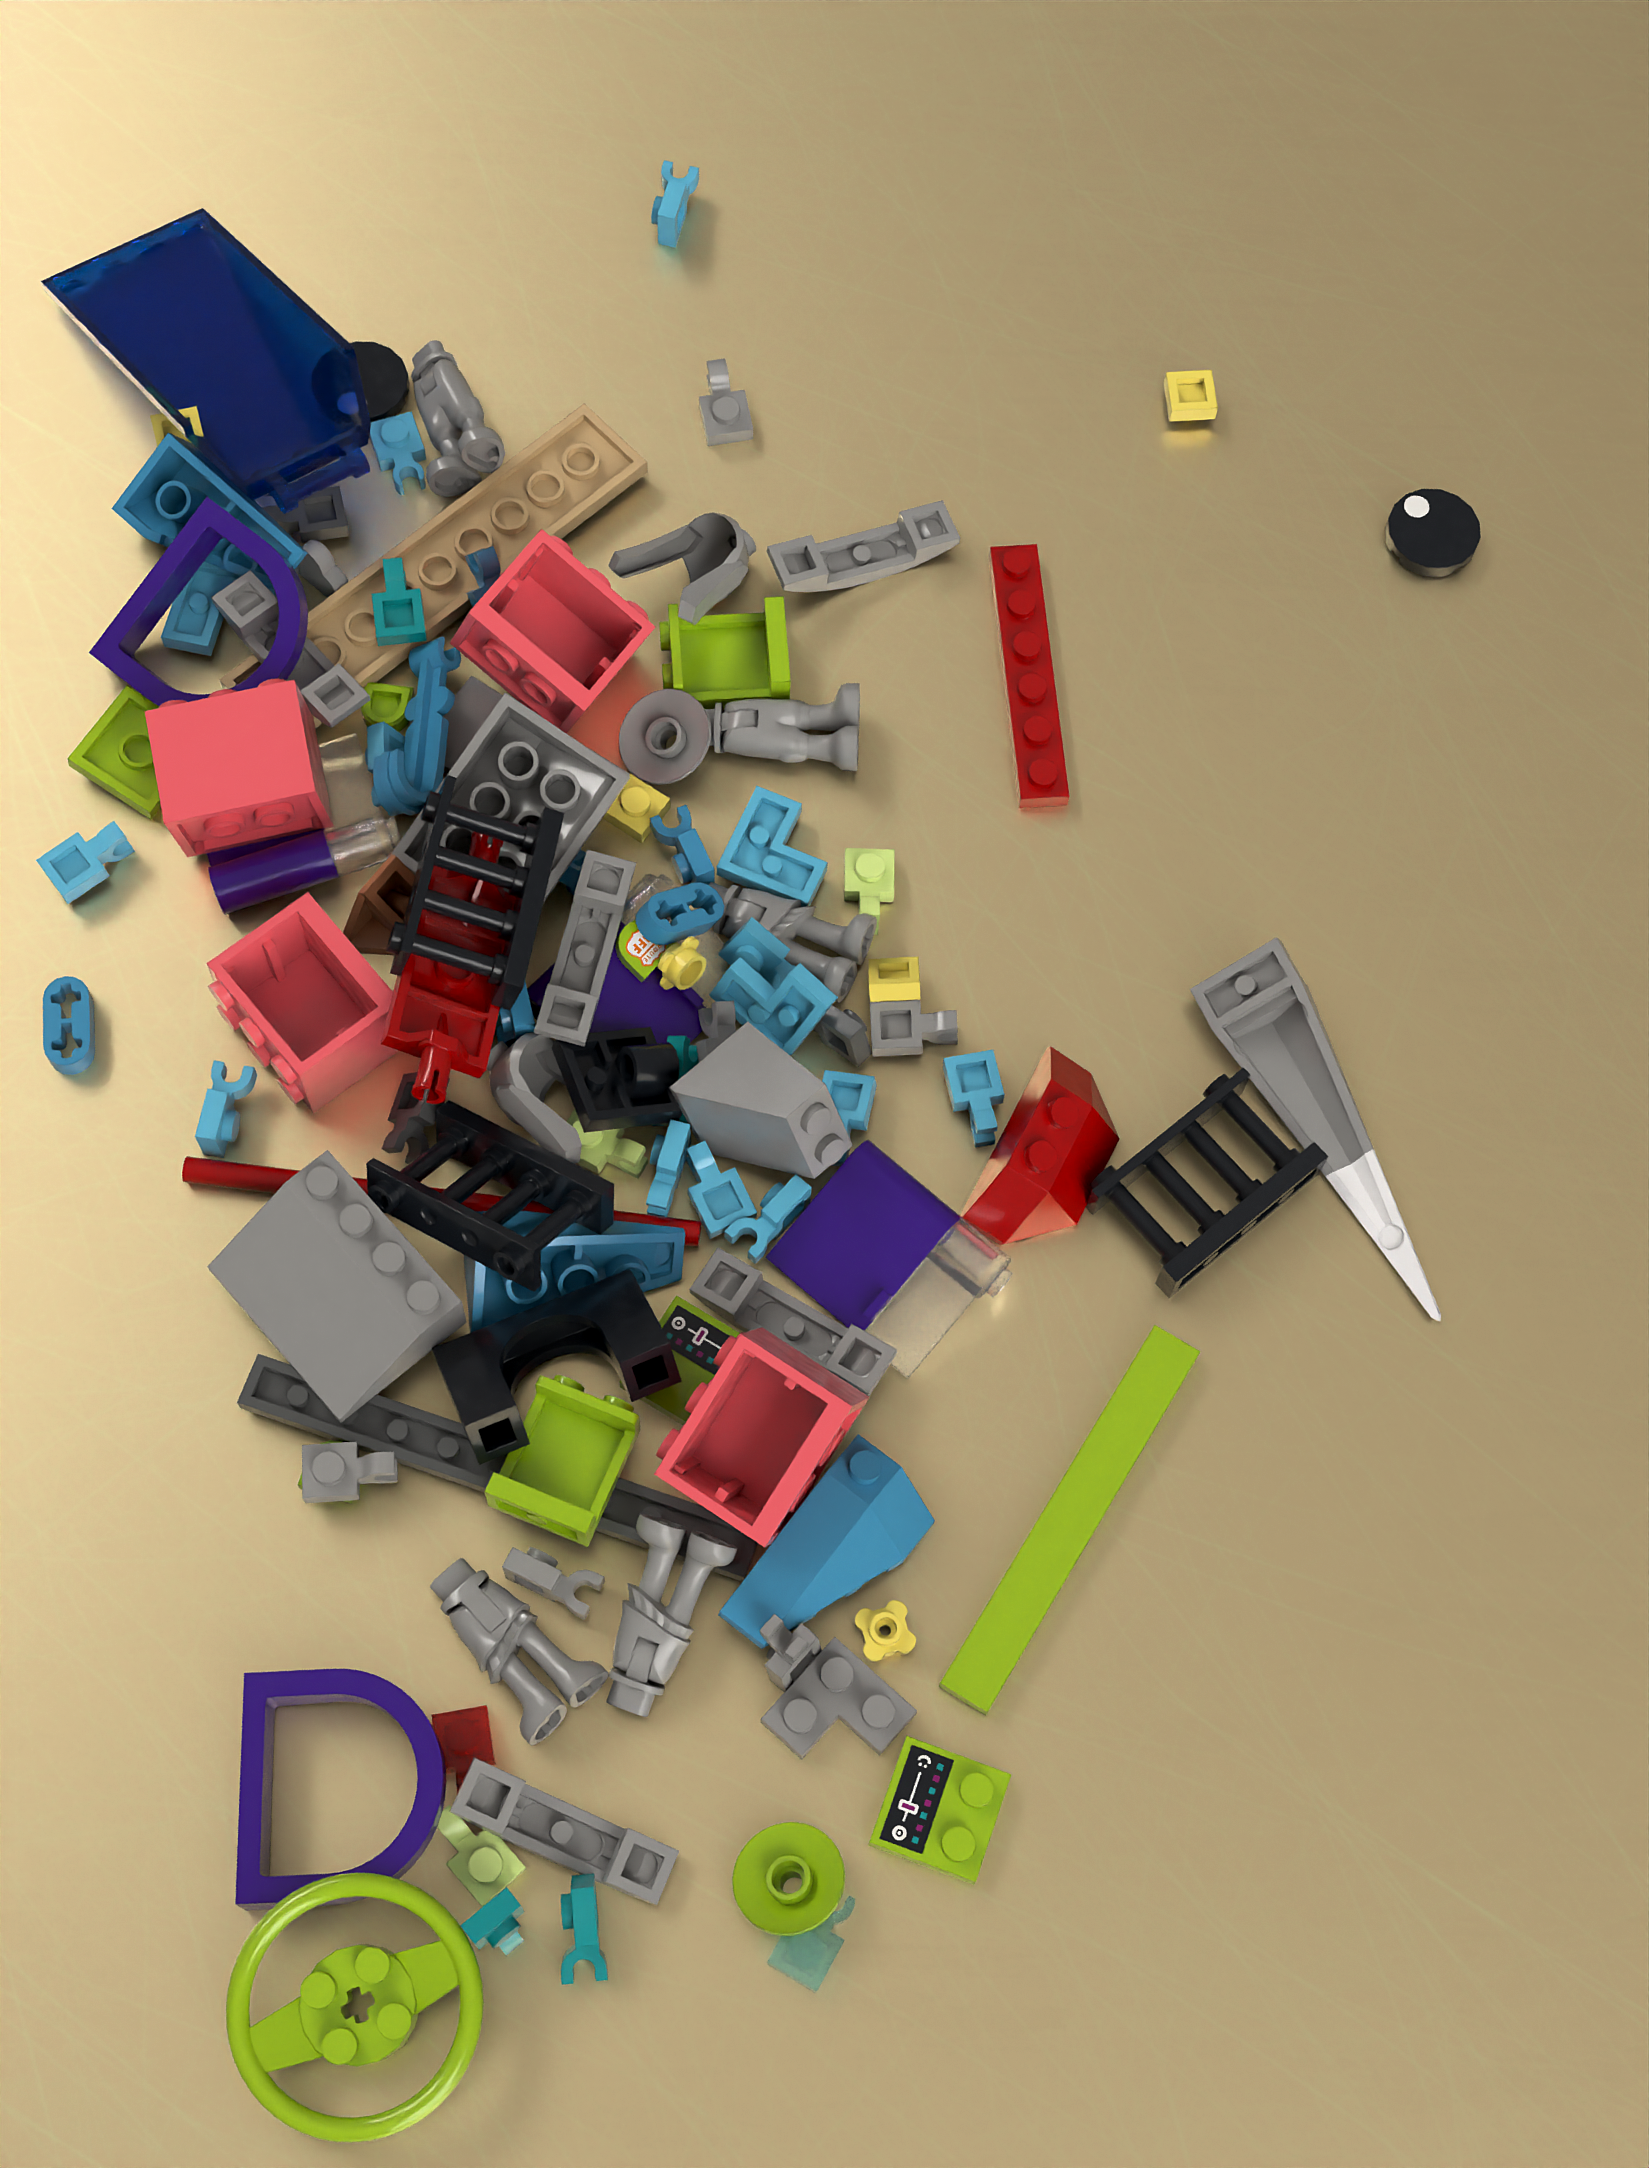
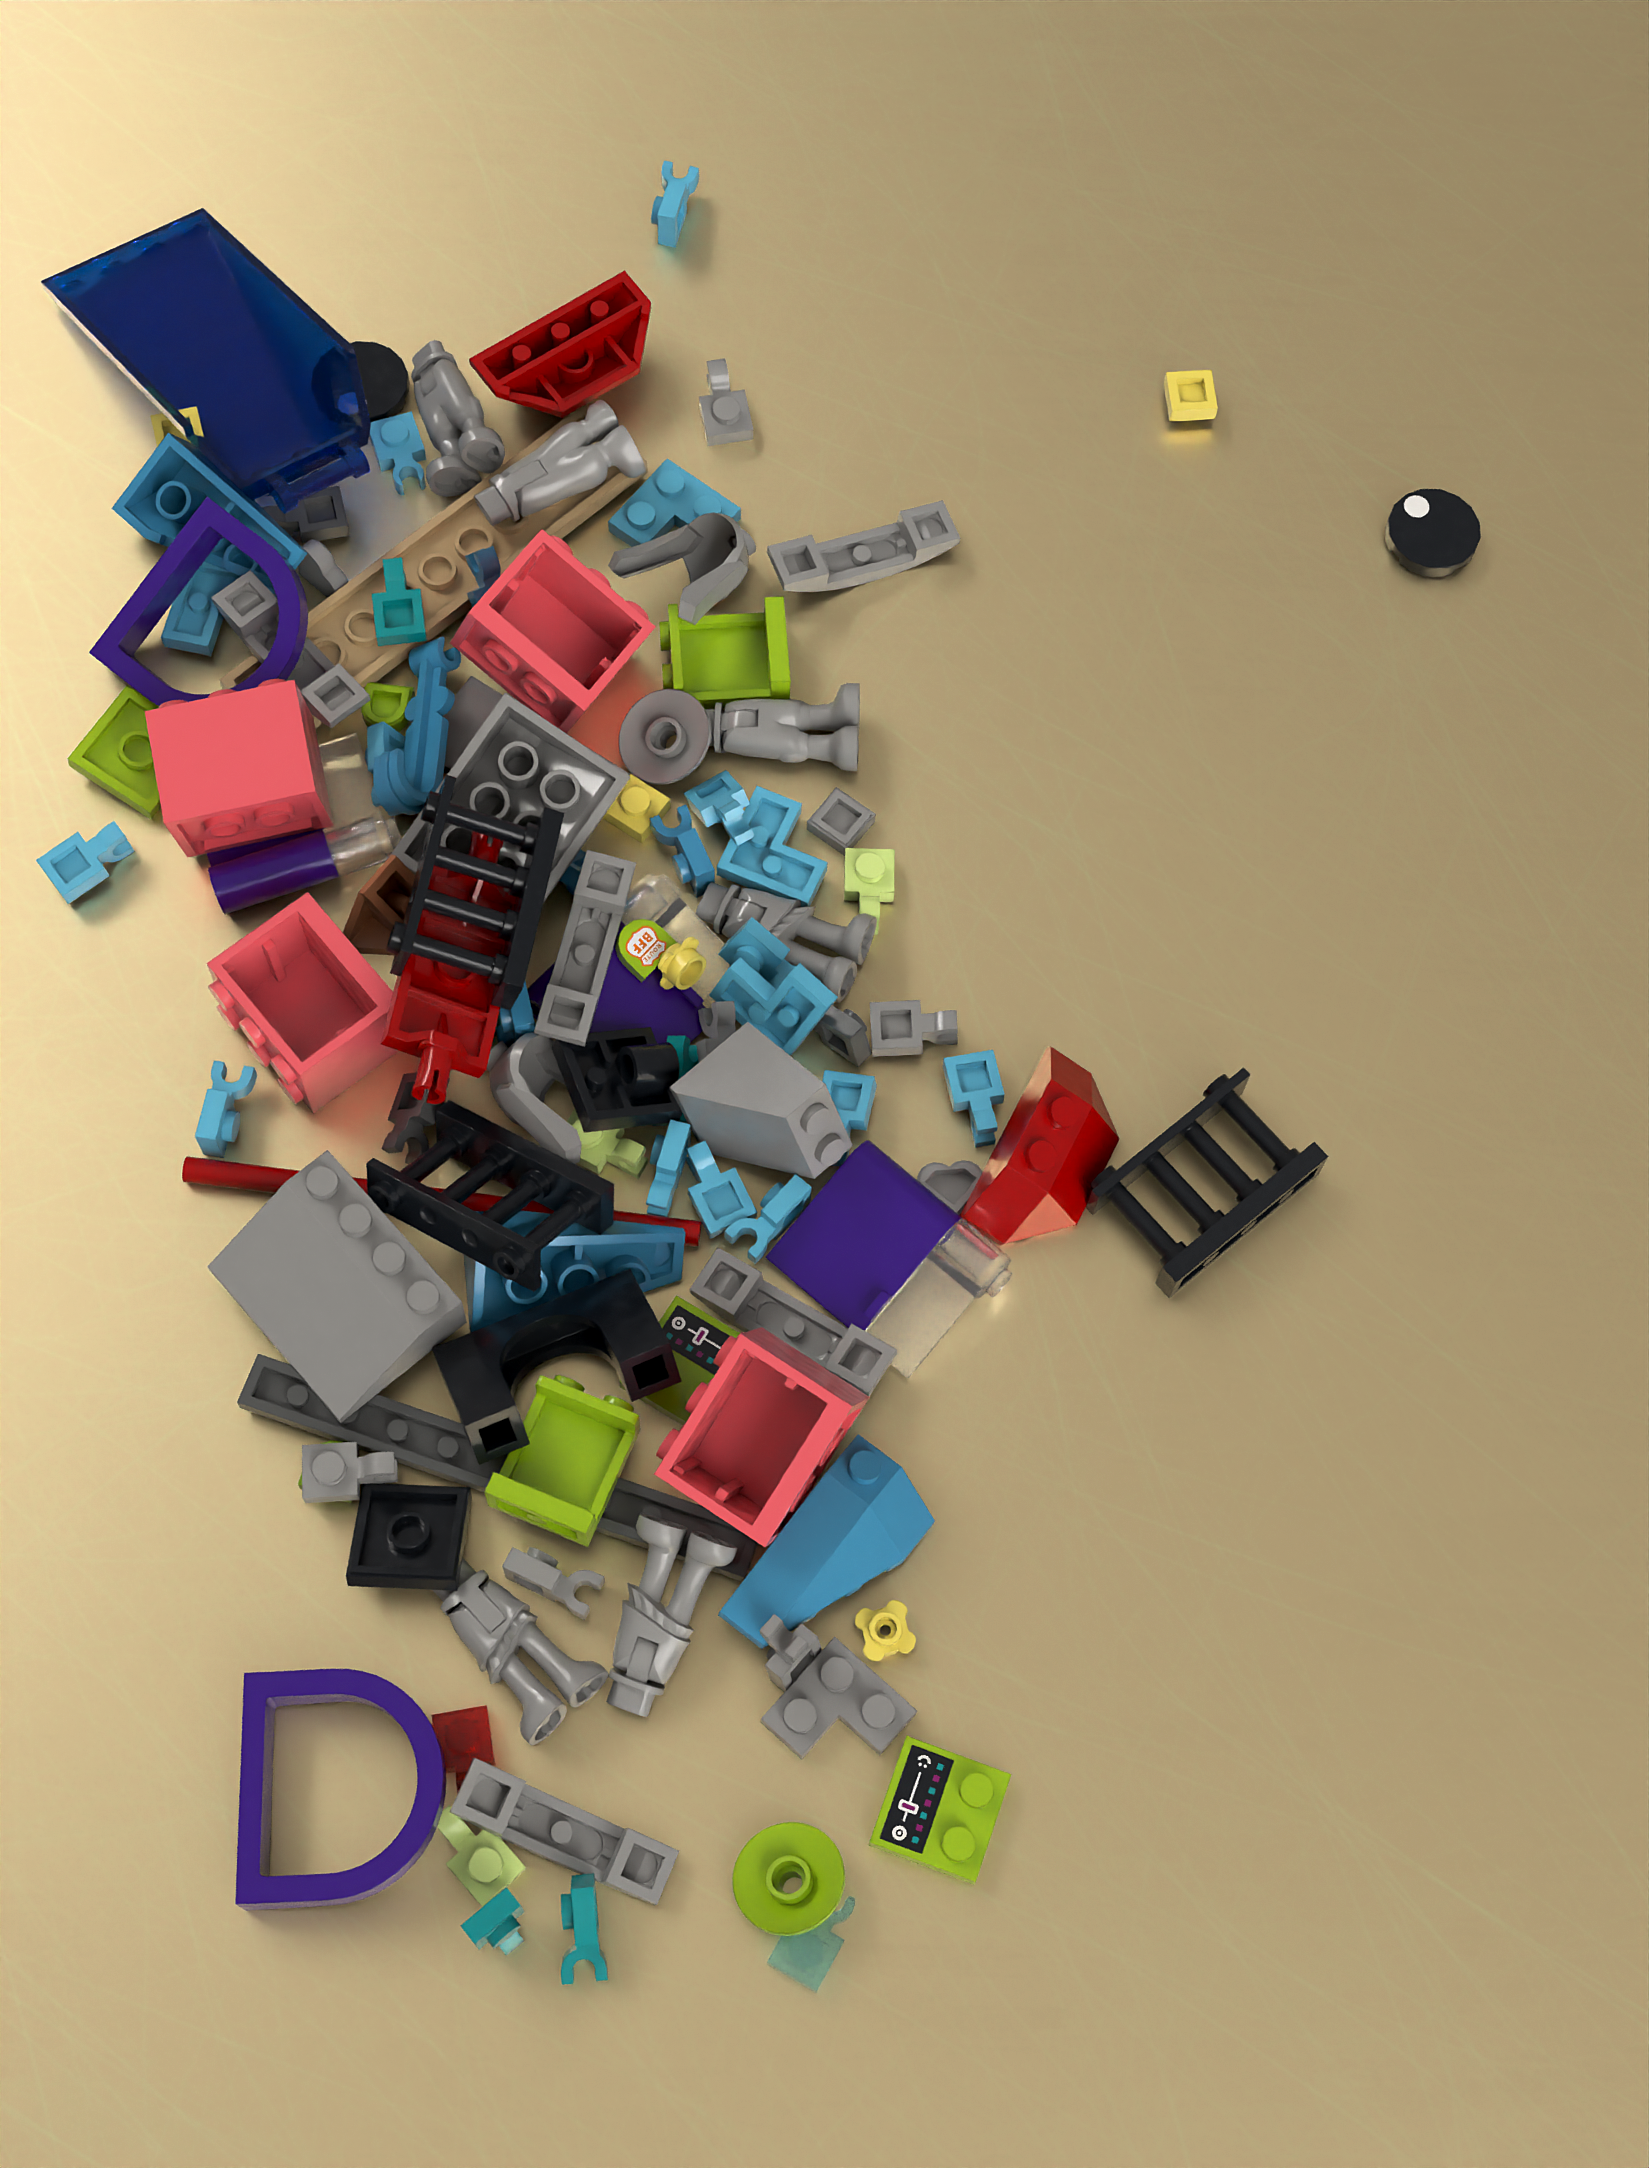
dark azure beam [43,976,95,1075] -> none
lime piece [226,1873,484,2143] -> none
dark azure beam [636,882,724,945] -> none
light yellow plate [868,956,920,1002] -> none
lime tile [939,1325,1201,1716] -> none
red plate [989,544,1069,808] -> none
light grey plate [1190,937,1441,1322] -> none
none -> black plate [346,1483,472,1591]
none -> red wedge [469,270,651,418]
none -> light grey piece [474,400,646,526]
none -> medium azure plate [608,459,741,547]
none -> medium azure plate [684,770,755,846]
none -> light grey tile [807,787,876,856]
none -> light grey tile [917,1160,982,1215]

